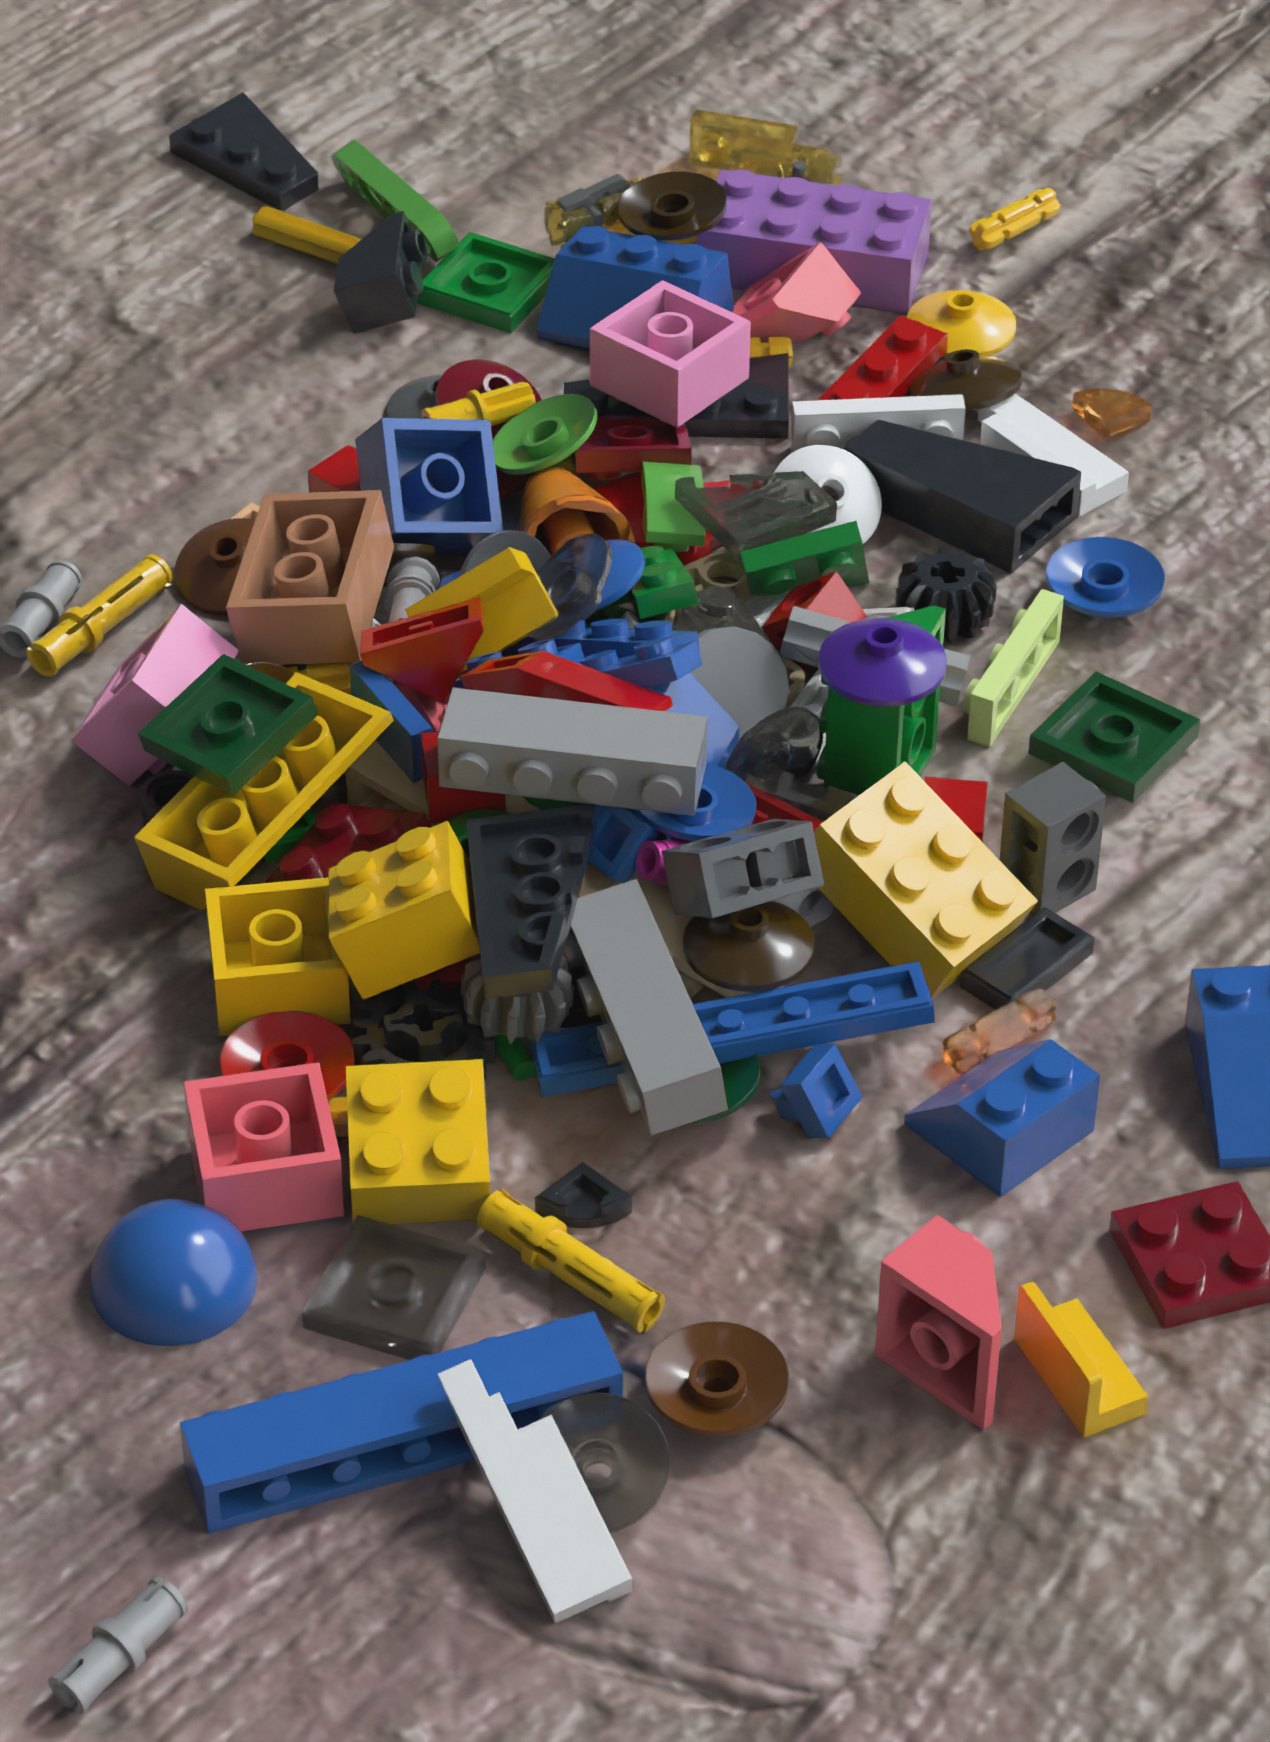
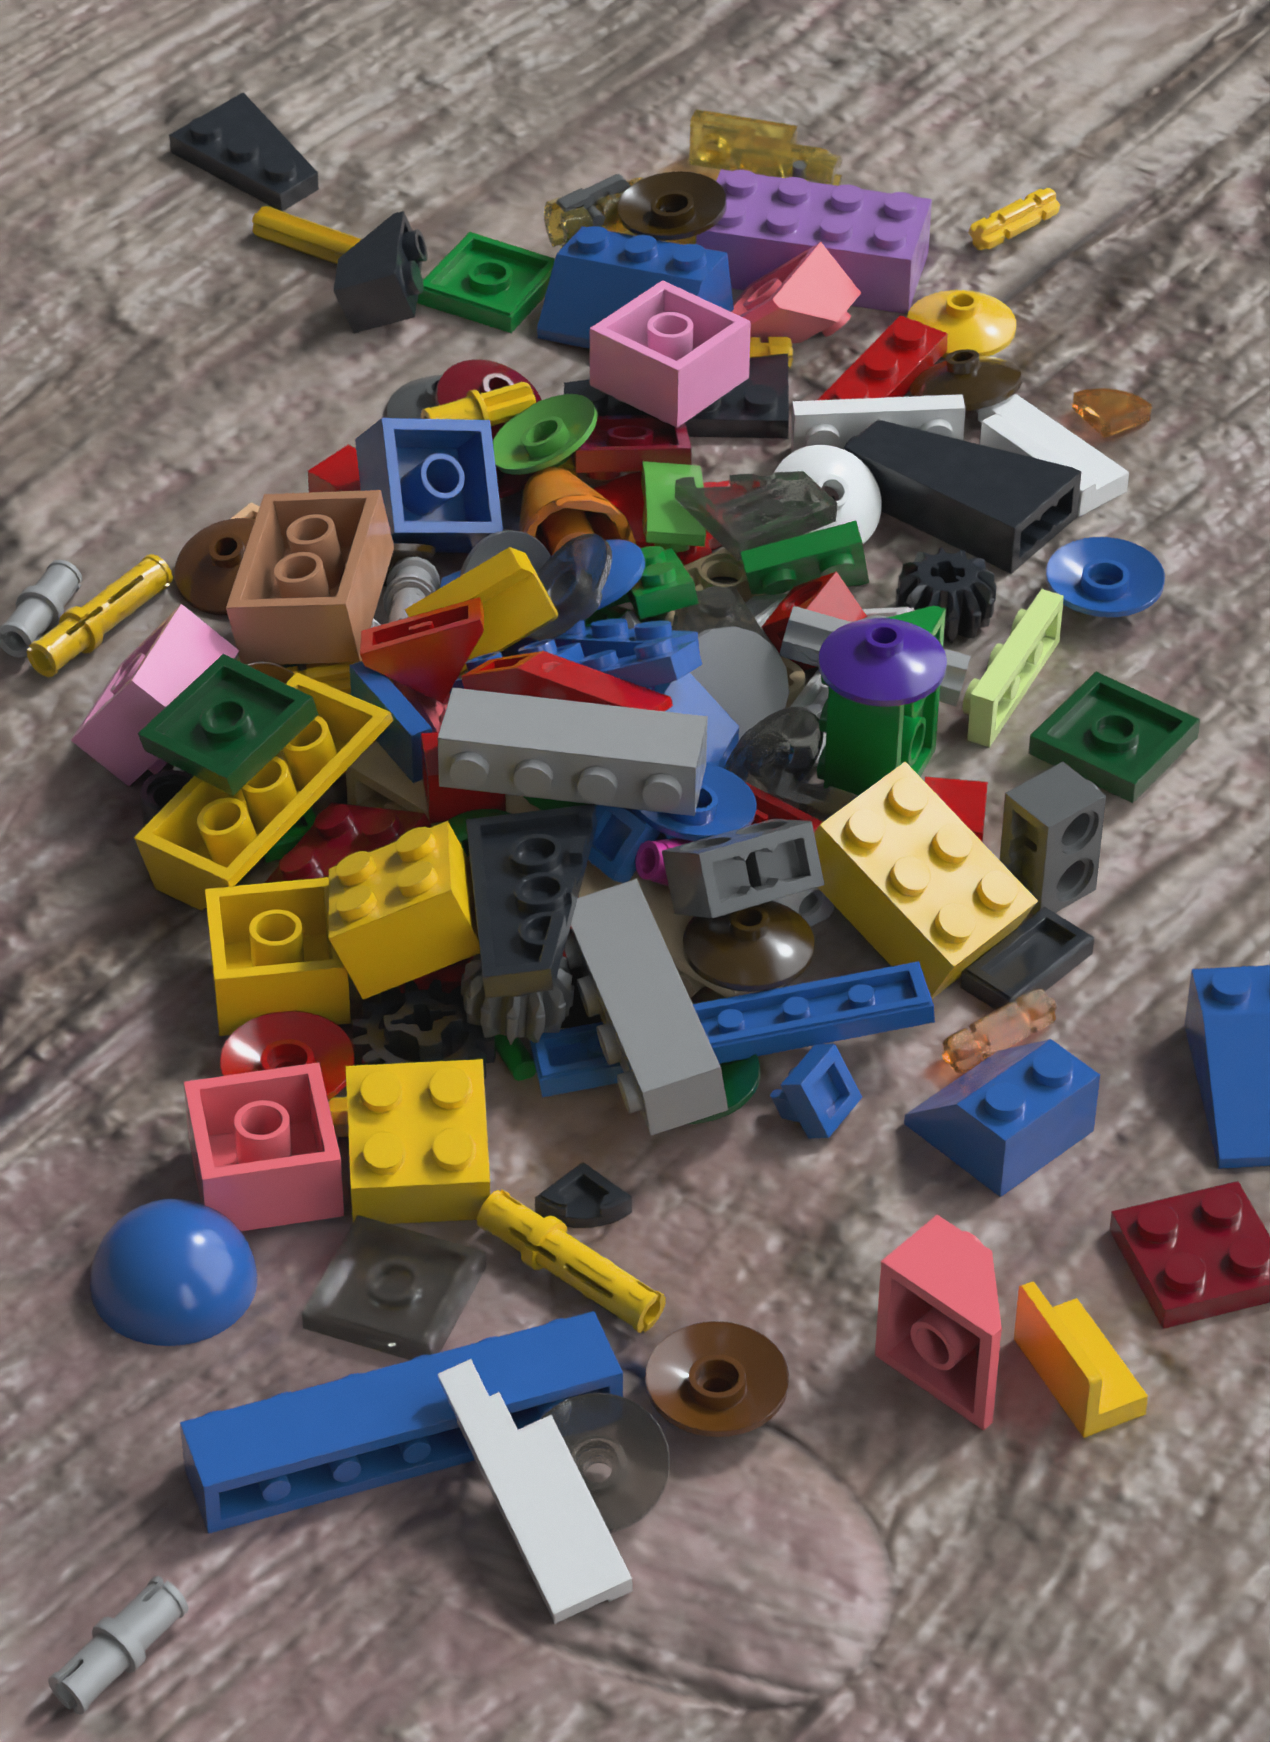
bright green beam [331,140,459,262] -> none

